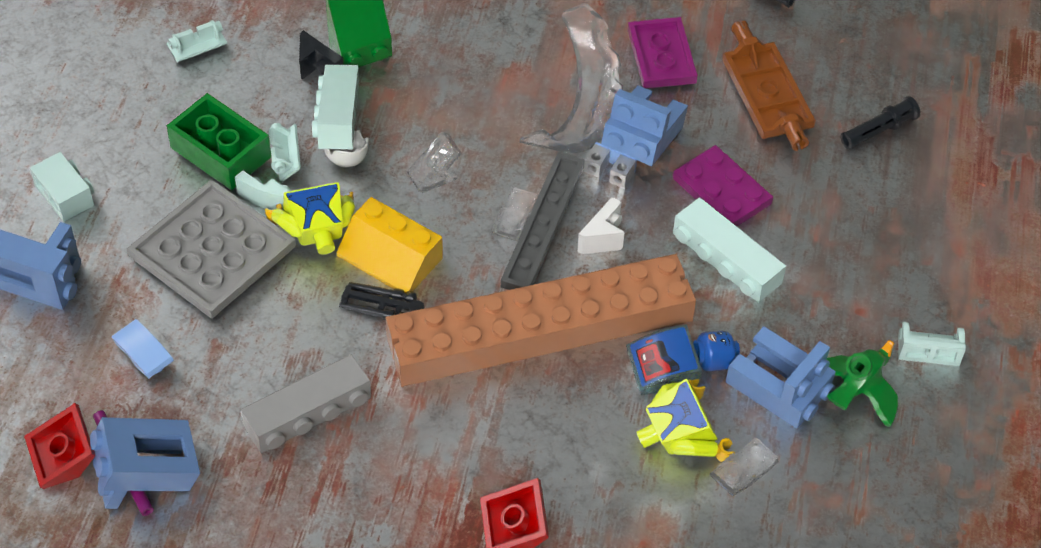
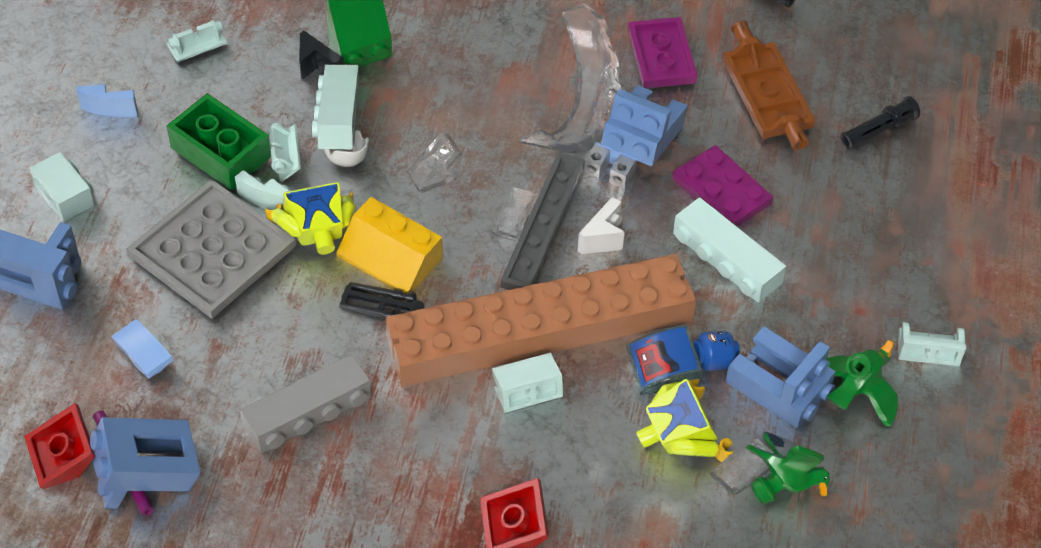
none -> light blue slope [76,84,138,117]
none -> light aqua hinge [492,352,563,413]
none -> green animal [746,432,830,506]

